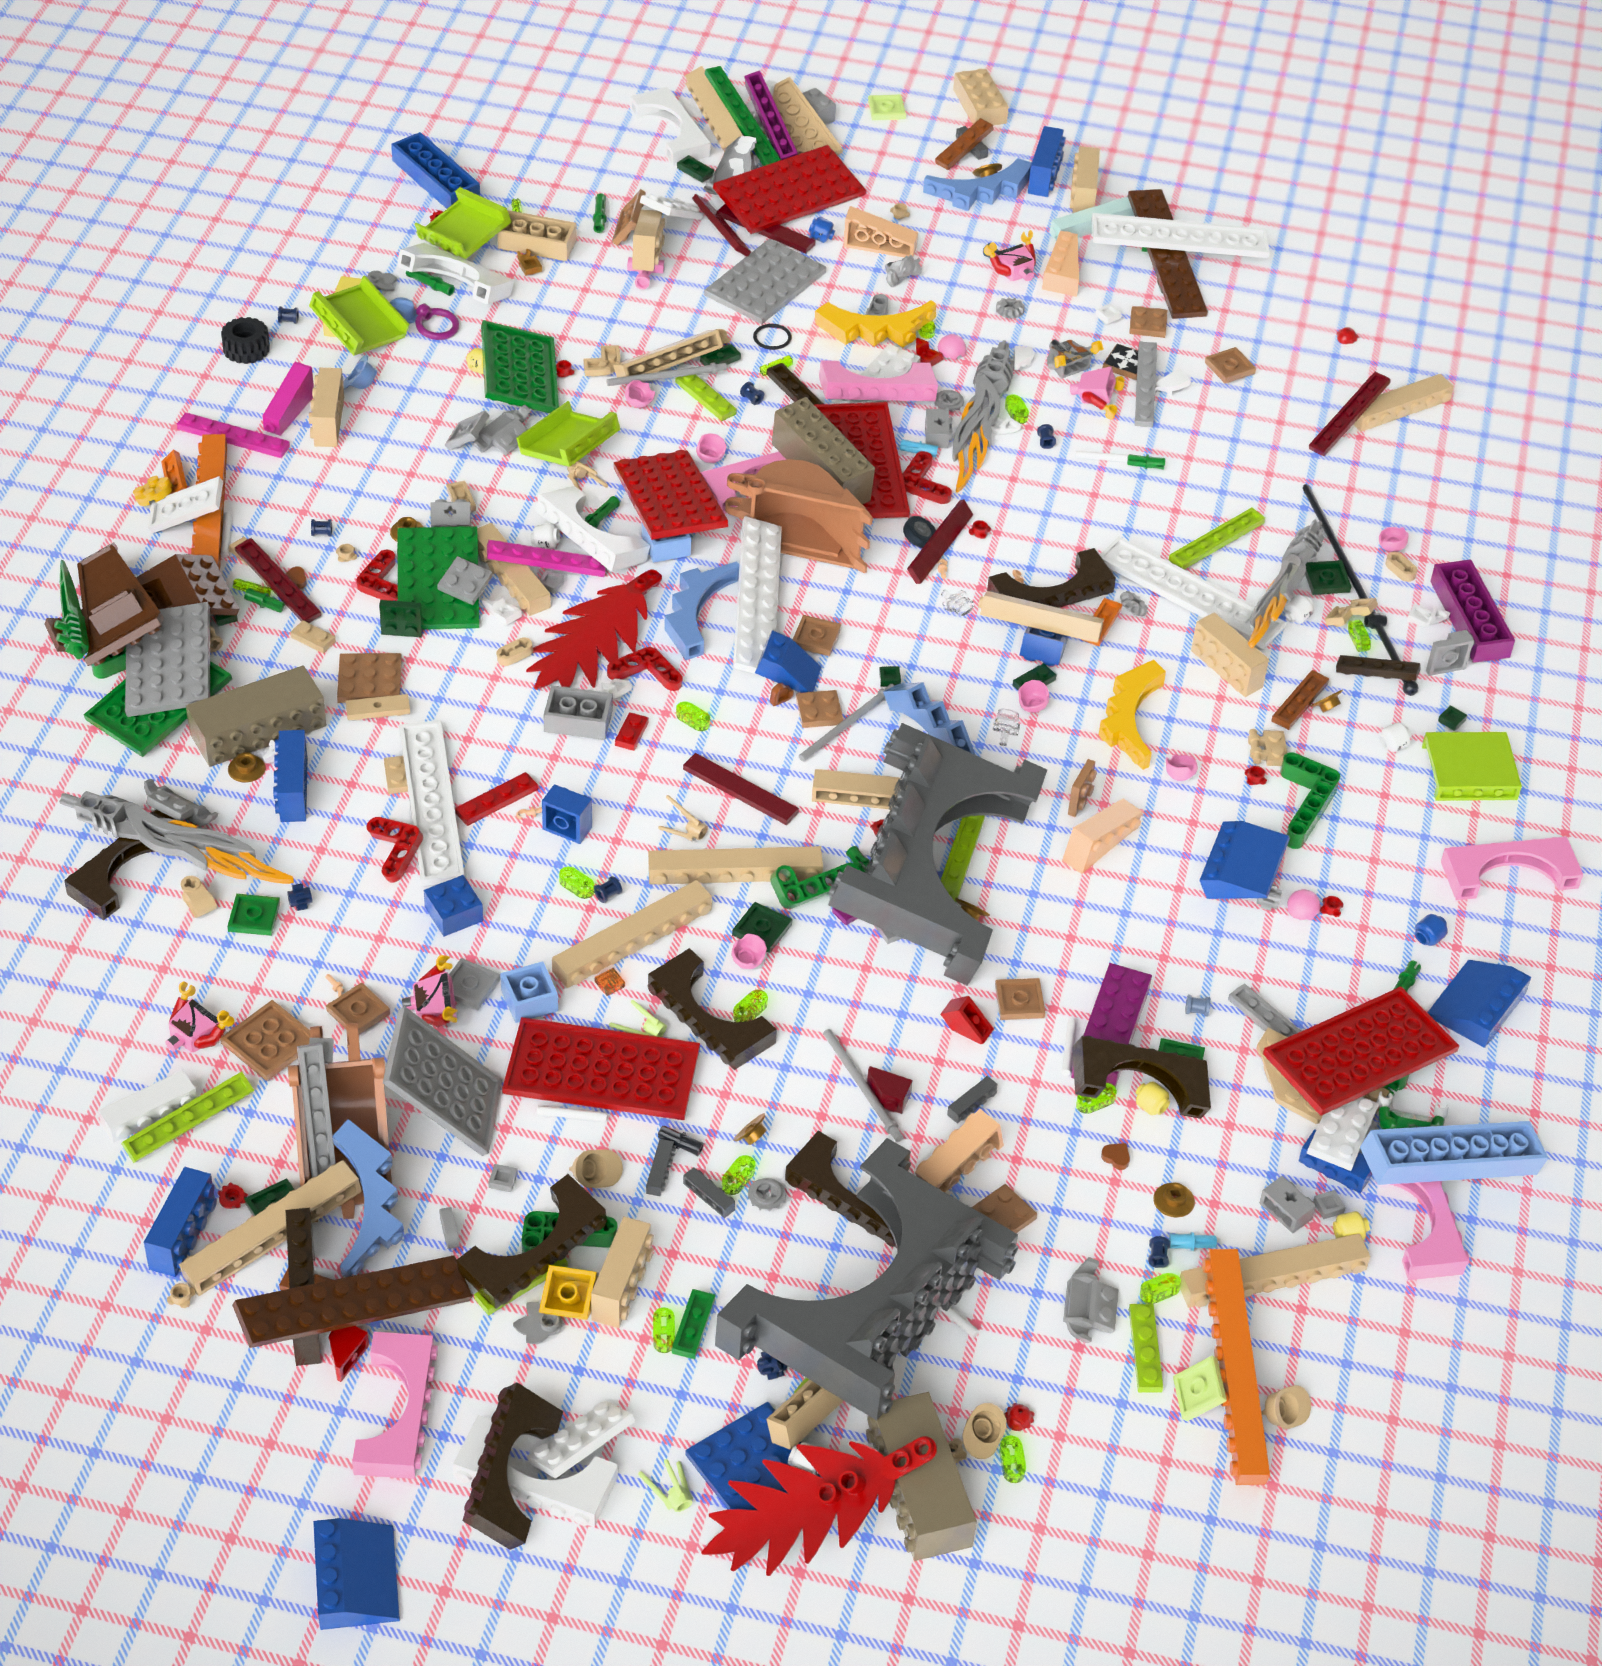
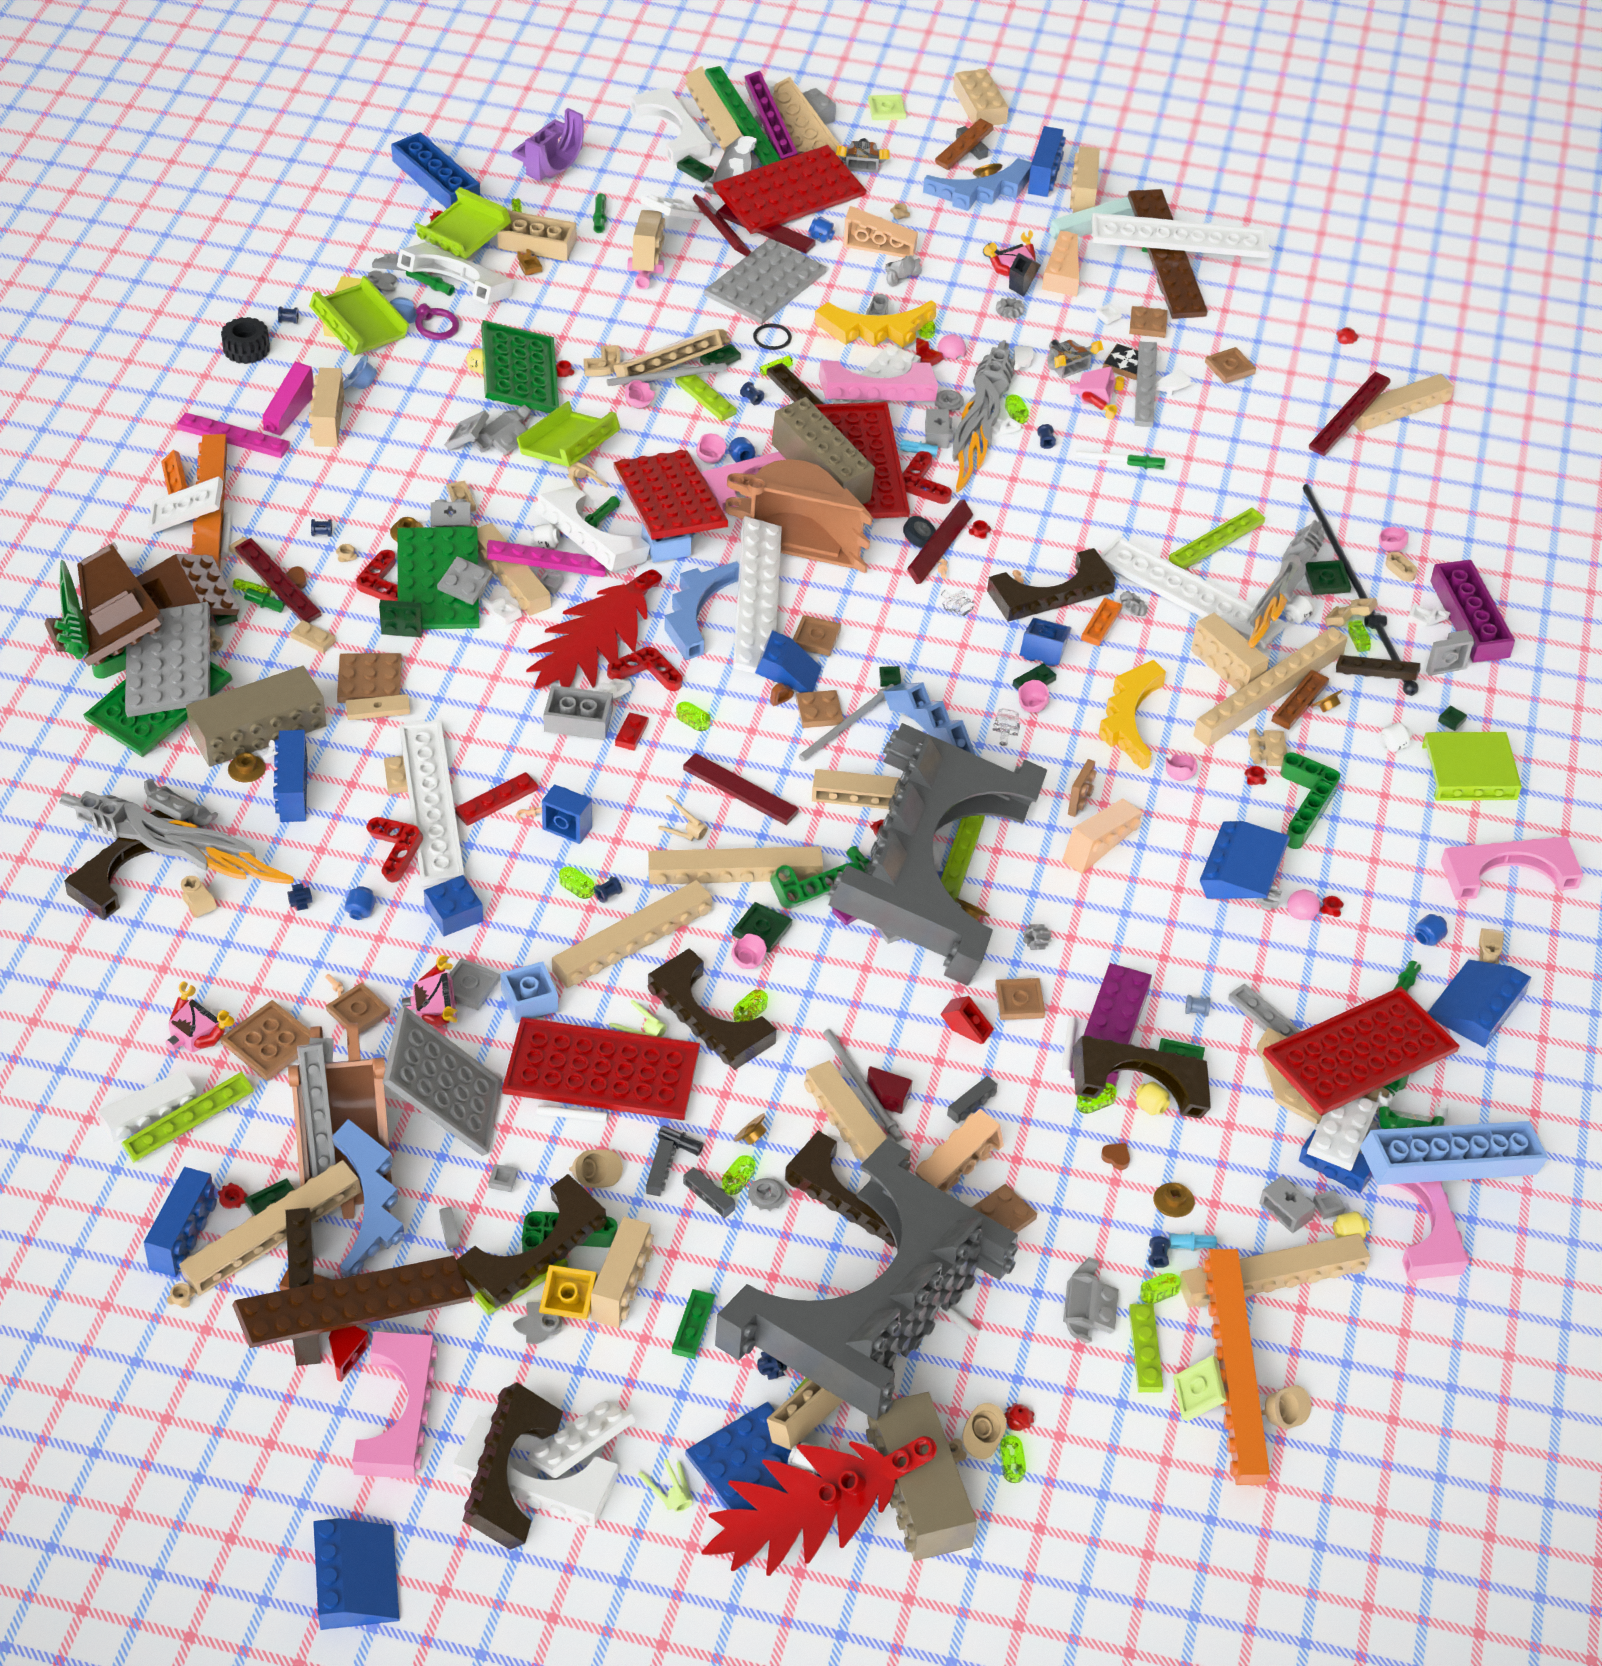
yellow plate [133,475,173,506] -> none
green plate [227,893,281,936] -> none
tan beam [496,637,533,666] -> none
clear orange tile [594,968,625,996] -> none
medium nougat plate [612,188,646,246] -> none
clear neon green beam [653,1307,675,1353] -> none
brick [978,591,1104,643] -> none
none -> blue head [344,886,376,920]
none -> light grey tile [372,253,406,271]
none -> medium lavender piece [512,108,584,182]
none -> blue head [728,437,756,463]
none -> tan brick [804,1060,887,1176]
none -> torso [836,138,890,173]
none -> black slope [1009,253,1041,297]
none -> light grey gear [1023,924,1052,950]
none -> tan brick [1193,627,1348,747]
none -> tan piece [1479,928,1504,964]

